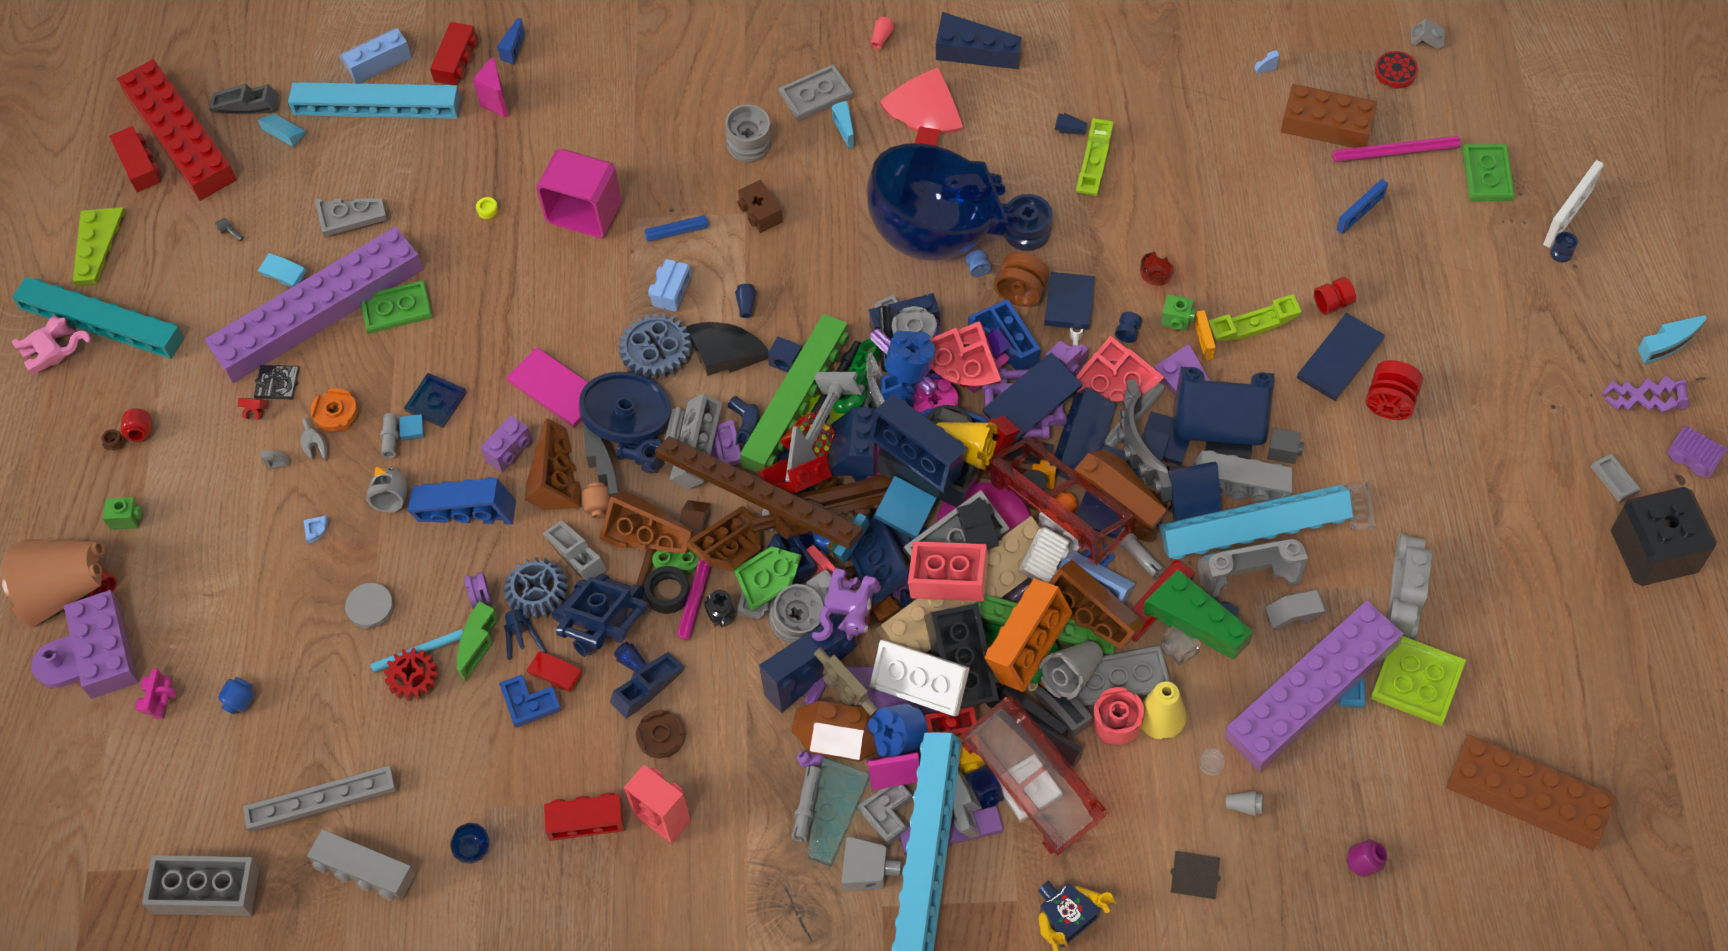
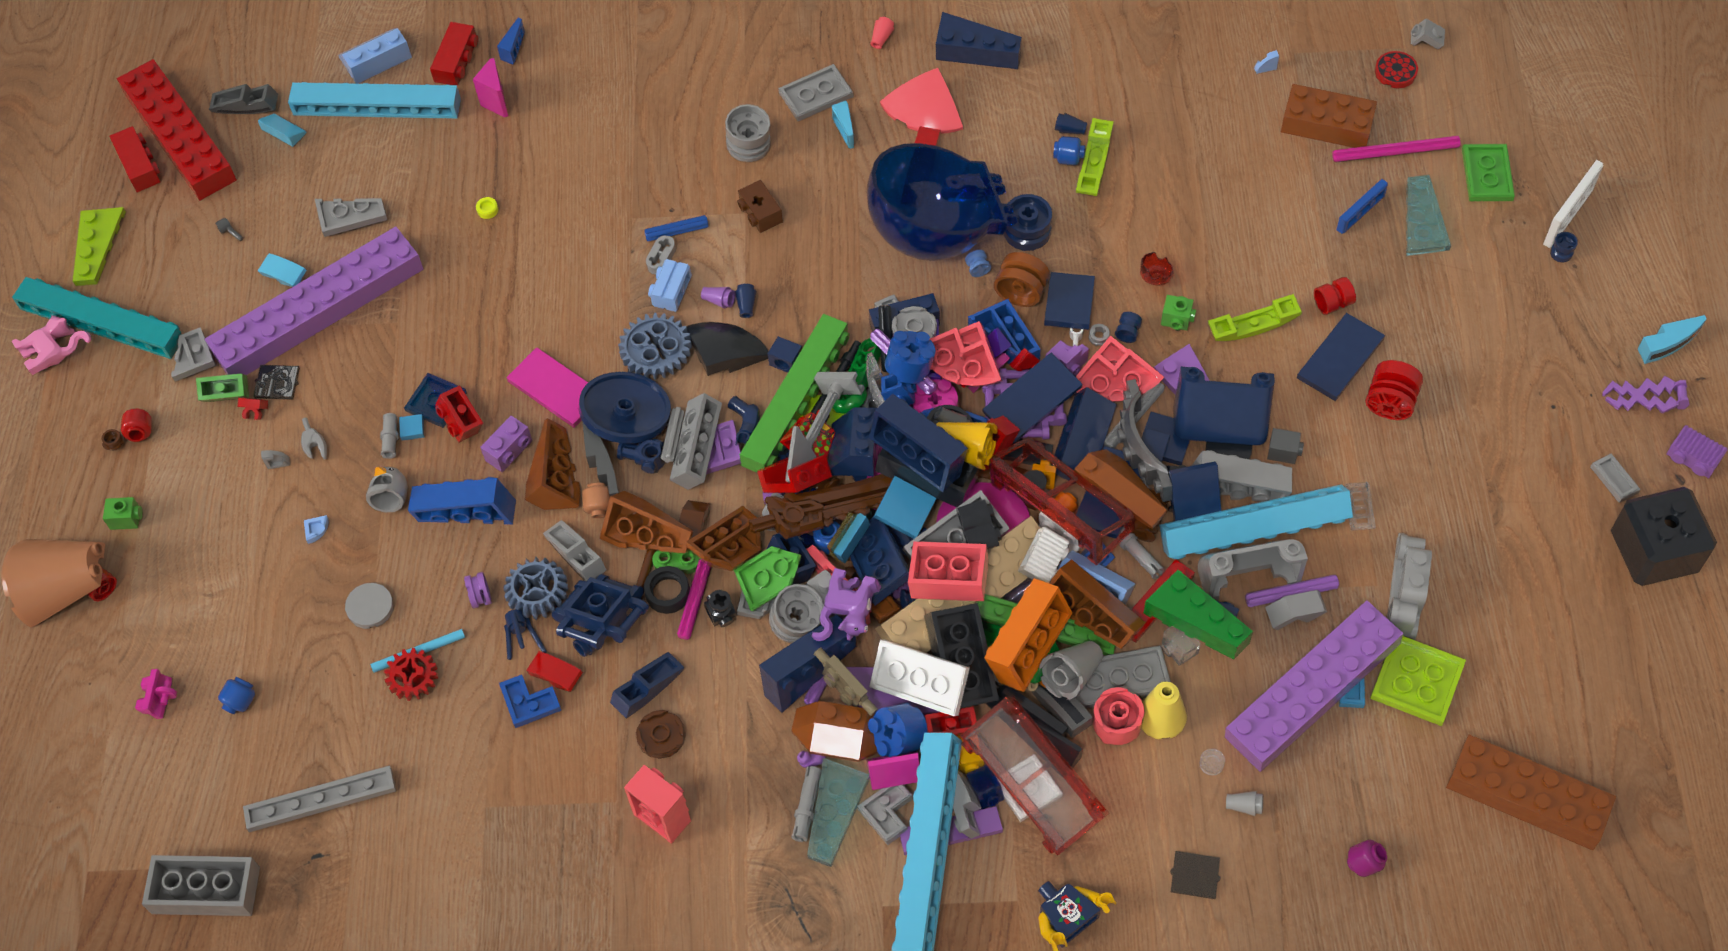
medium lavender brick [31,590,139,699] -> none
light grey brick [307,829,416,901] -> none
orange plate [311,388,358,431] -> none
bright green tile [361,280,433,334] -> none
clear blue hair [450,822,489,864] -> none
bright green slope [457,601,499,681] -> none
dark pink plate [536,148,622,238] -> none
red brick [544,793,624,841] -> none
clear blue cone [614,641,647,672] -> none
reddish brown plate [655,436,863,550] -> none
light grey torso [841,837,901,892] -> none
light orange tile [1194,310,1216,361] -> none
none -> light grey wing [171,327,216,382]
none -> bright green brick [196,373,249,402]
none -> red brick [435,385,483,443]
none -> light grey beam [646,235,676,274]
none -> medium lavender cone [701,287,736,309]
none -> red tile [1009,348,1040,371]
none -> blue head [1053,136,1085,165]
none -> light grey bush [1088,324,1110,346]
none -> medium lavender axle [1245,575,1339,607]
none -> clear light blue wing [1406,175,1451,256]

